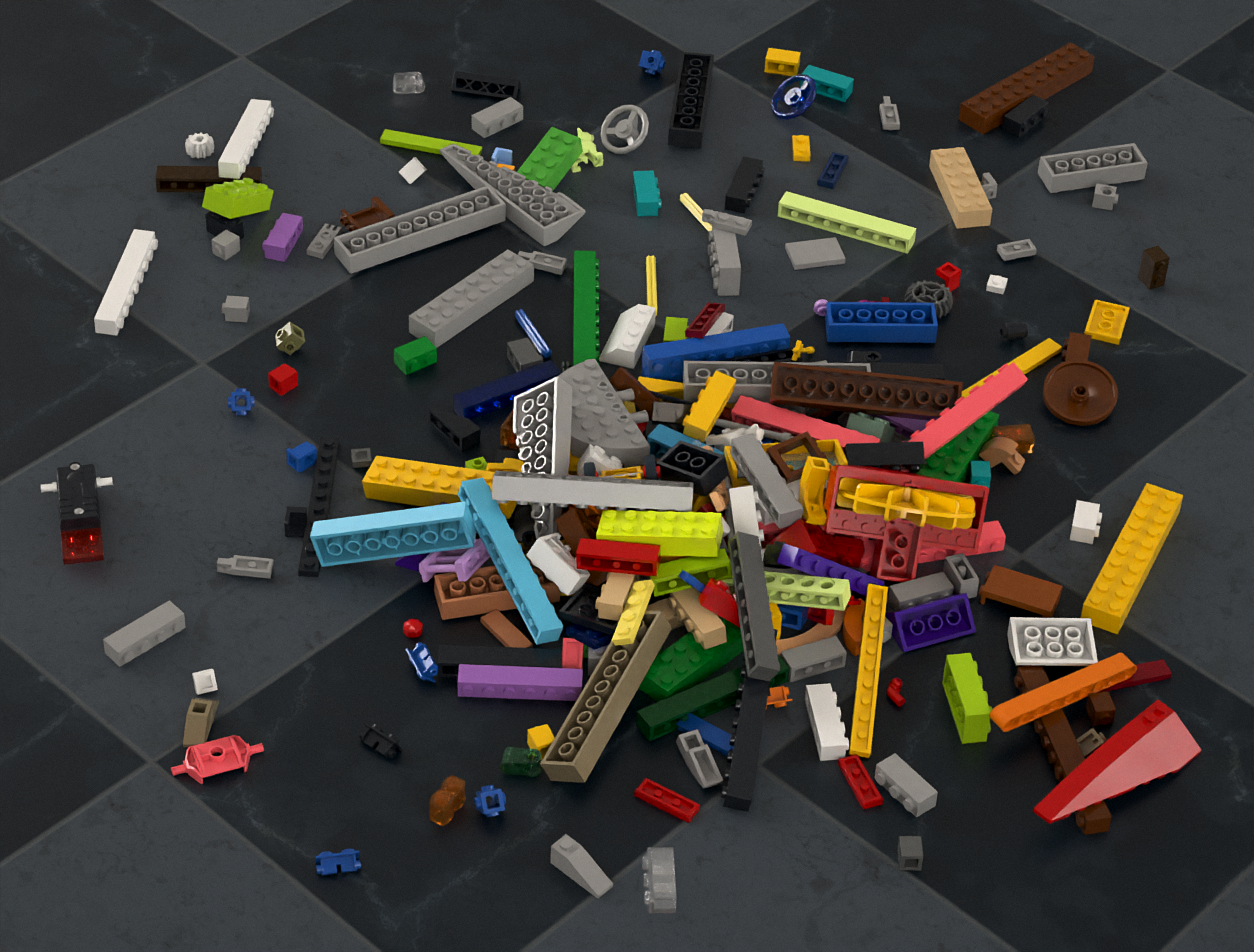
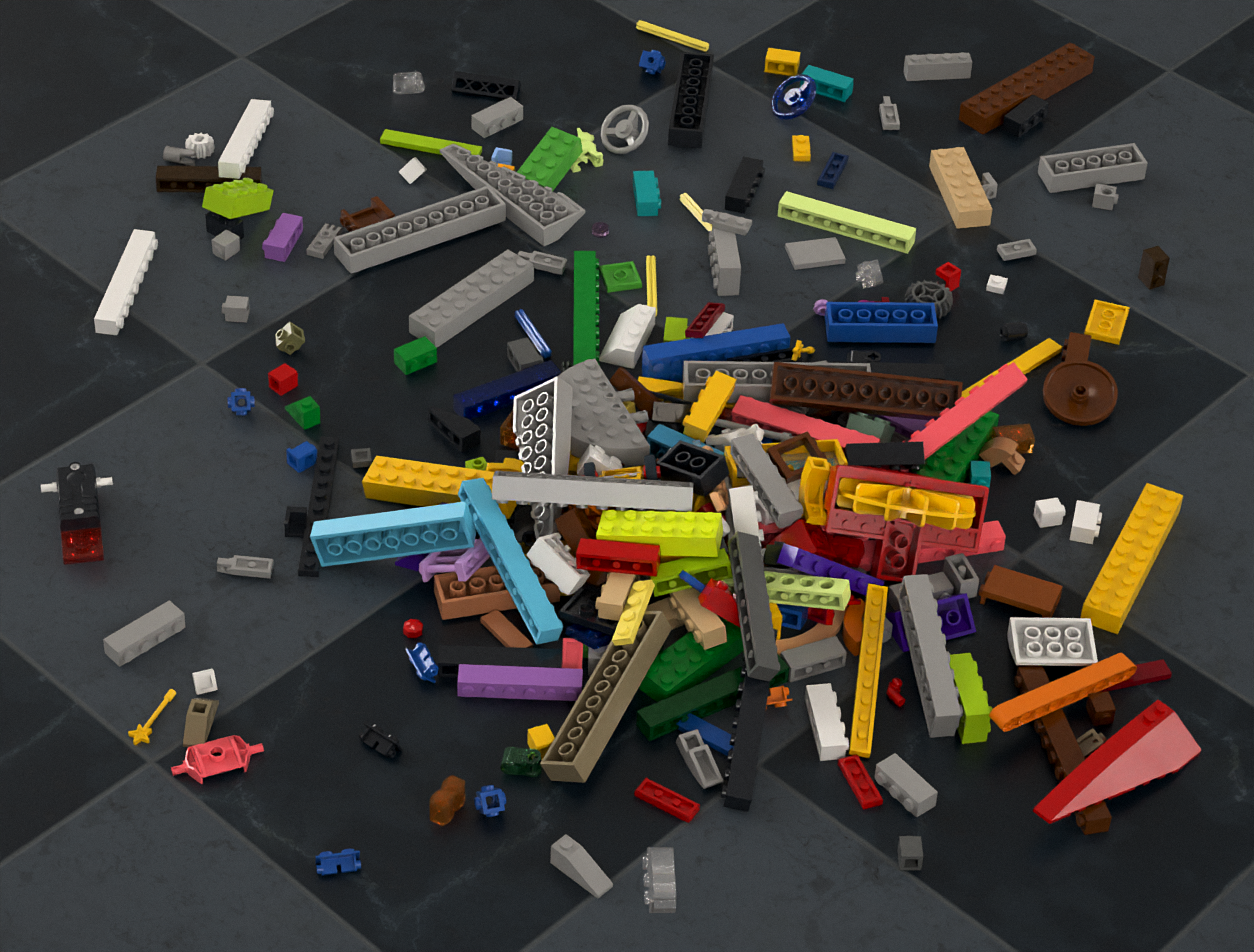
none -> yellow piece [128,689,176,745]
none -> light grey hinge [163,146,196,166]
none -> green slope [285,396,320,430]
none -> clear purple tile [592,222,609,238]
none -> bright green tile [599,261,642,293]
none -> light yellow axle [636,20,709,52]
none -> clear brick [855,259,884,289]
none -> light grey brick [897,574,963,738]
none -> light grey brick [903,52,972,81]
none -> white brick [1033,498,1066,528]

